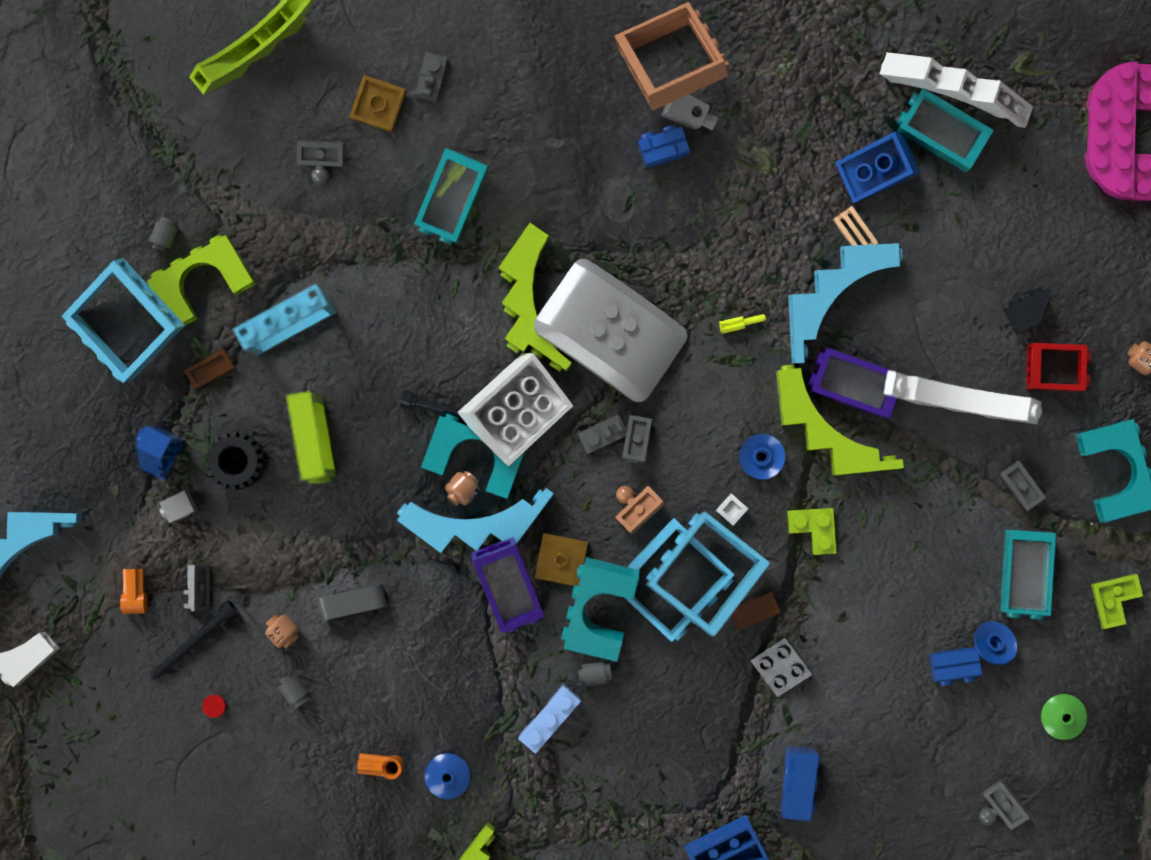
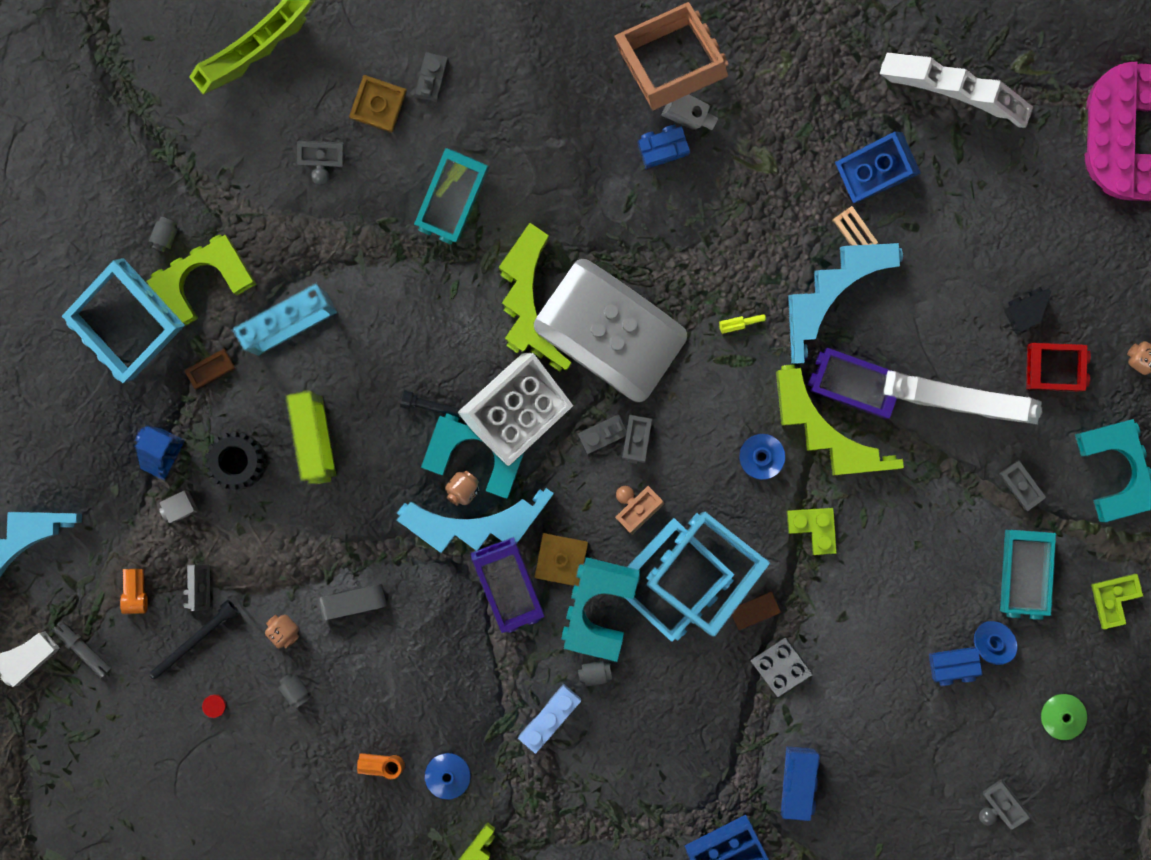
white plate [716,494,748,526] -> none
window [896,88,993,172] -> none
none -> dark grey pin [52,621,111,678]

